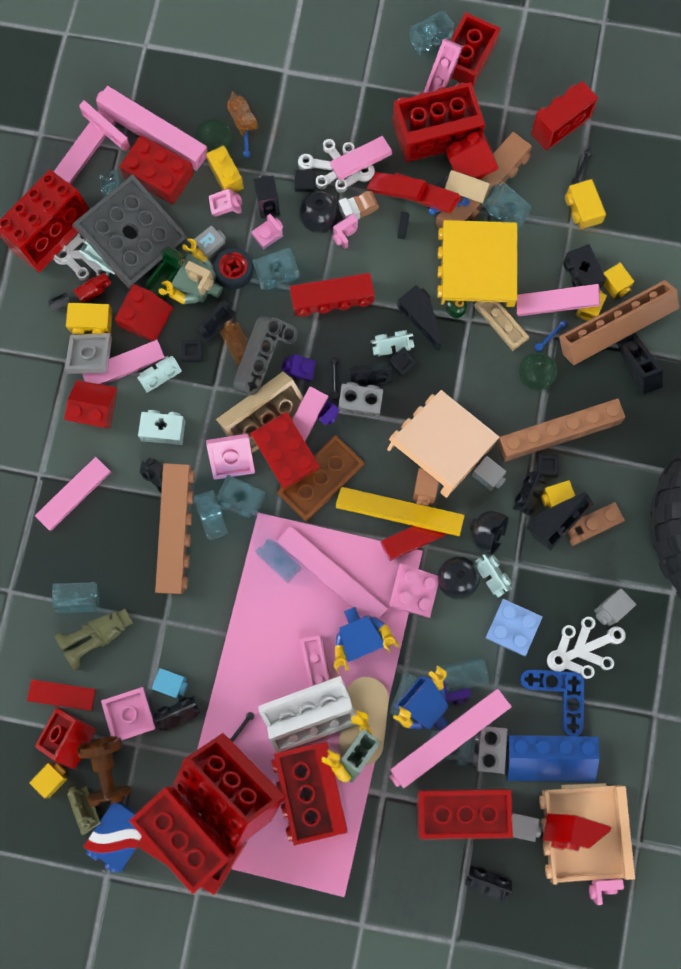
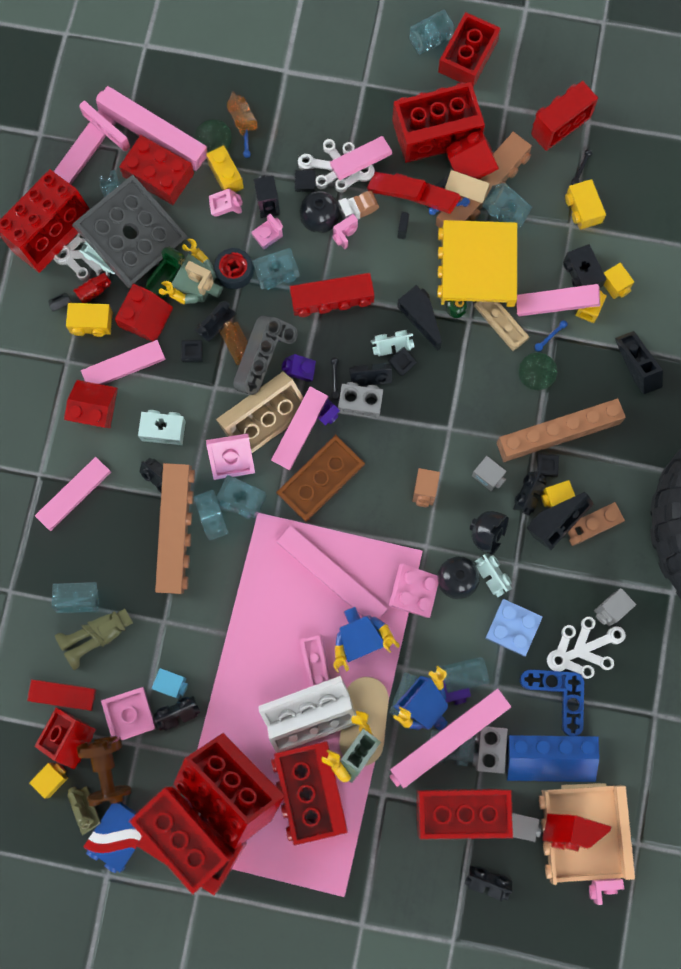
light grey plate [65,333,112,374] -> none
light aqua hinge [137,356,182,393] -> none
light grey brick [194,225,226,260] -> none
black hinge [230,712,254,742] -> none
red brick [250,412,320,490] -> none
clear light blue hinge [255,539,302,584] -> none
yellow tile [336,487,465,536] -> none
red tile [380,526,447,561] -> none
light nougat panel [387,390,499,498] -> none
bright pink tile [424,38,463,93] -> none
nougat brick [559,280,679,365] -> none

